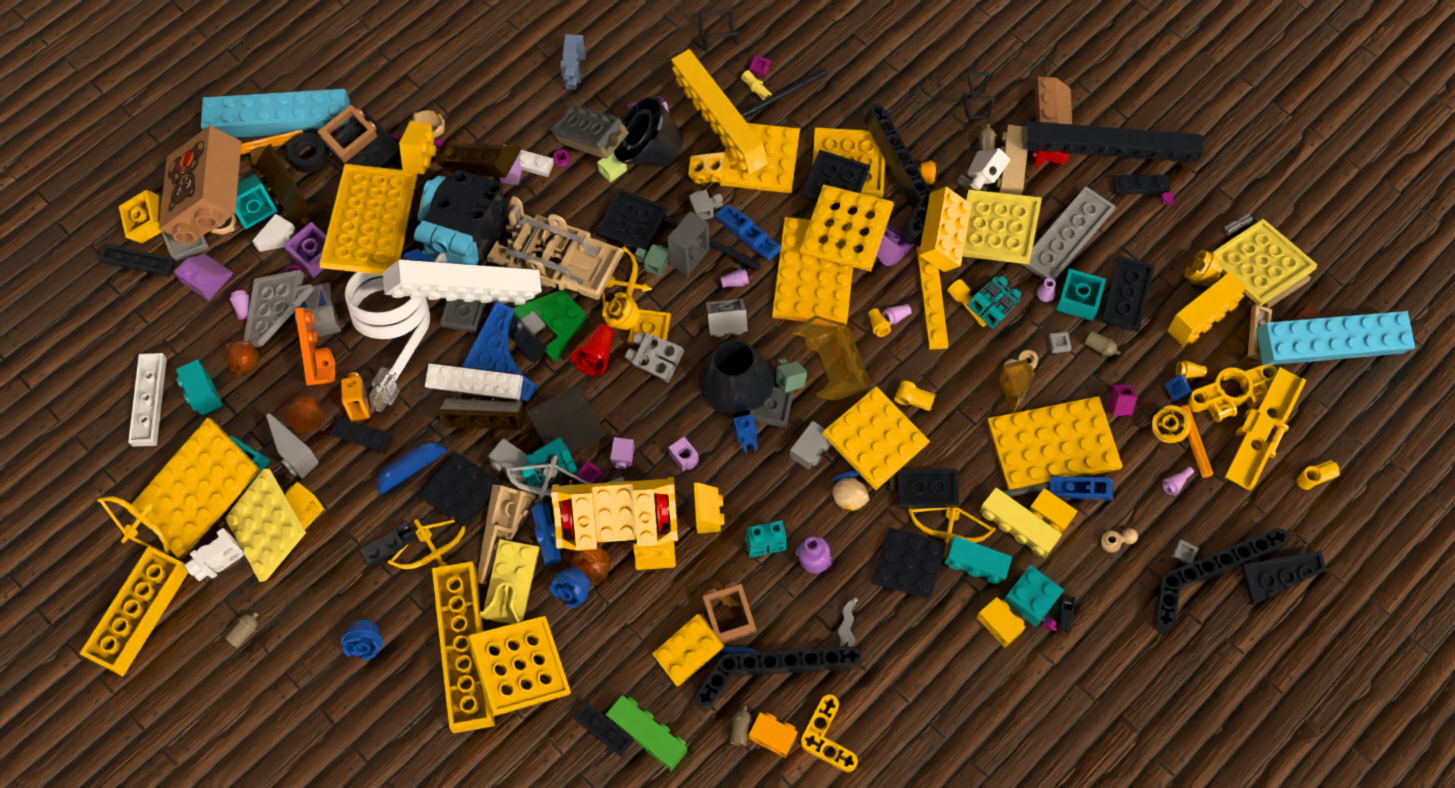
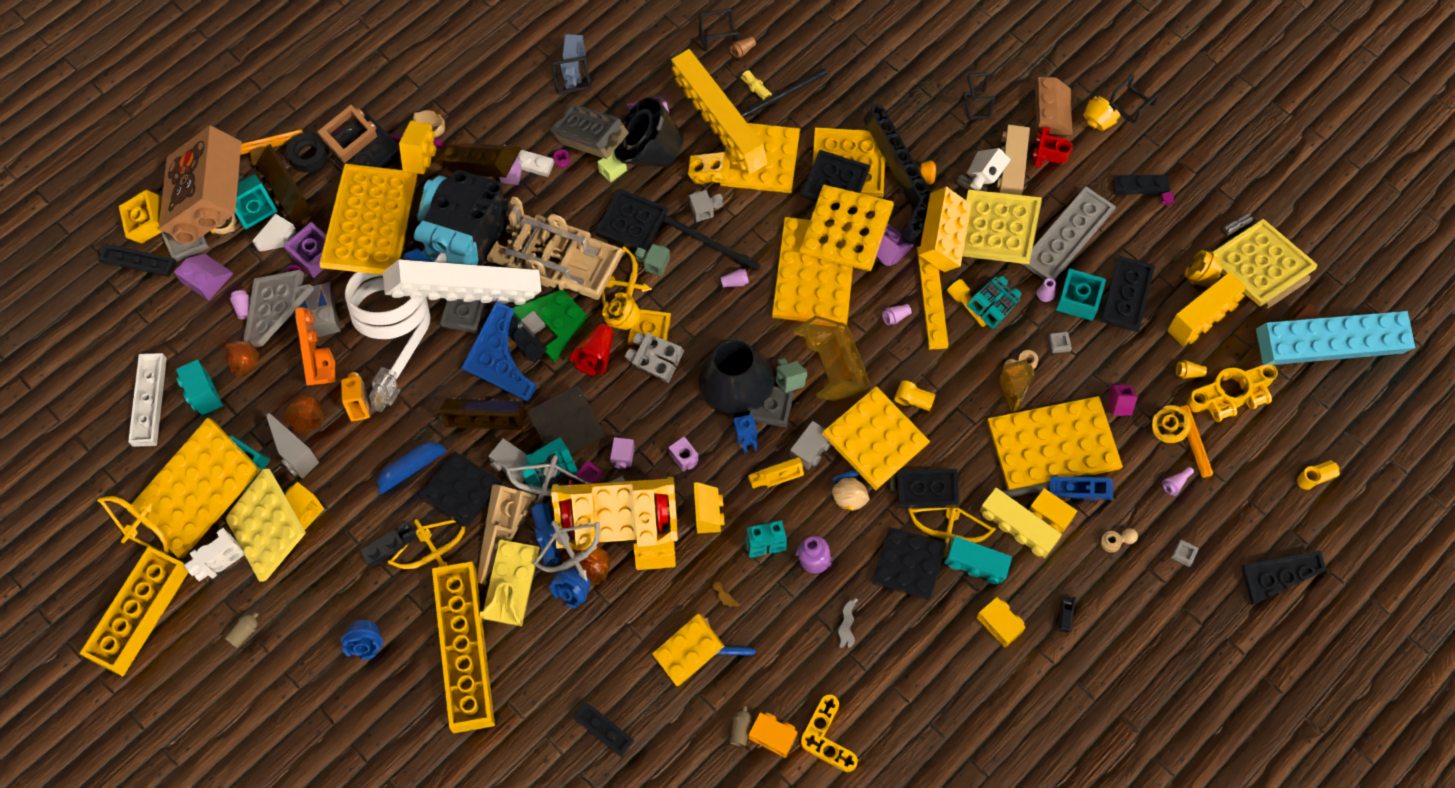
medium azure brick [201,89,350,138] -> none
black plate [330,417,393,453] -> none
white piece [425,364,523,400] -> none
yellow piece [467,616,571,717] -> none
bright green brick [606,695,687,771] -> none
dark grey brick [667,212,709,276] -> none
black beam [696,646,862,711] -> none
medium nougat window [702,583,757,643] -> none
light grey slope [706,298,748,337] -> none
blue slope [715,204,781,261] -> none
magenta tile [749,55,771,77] -> none
yellow cone [868,309,891,337] -> none
dark tan piece [978,124,996,151] -> none
teal brick [1004,565,1064,627] -> none
black brick [1021,121,1204,163] -> none
magenta piece [1042,617,1057,631] -> none
dark tan piece [1085,331,1121,356] -> none
black beam [1152,528,1289,633] -> none
blue plate [1165,375,1192,401] -> none
yellow piece [1225,367,1306,491] -> none
tan plate [1248,304,1272,362] -> none
none -> light grey piece [532,520,600,581]
none -> black piece [551,55,592,94]
none -> medium nougat cone [730,36,756,58]
none -> yellow hinge [748,457,804,488]
none -> yellow cone [1083,96,1120,131]
none -> black piece [1109,74,1160,123]

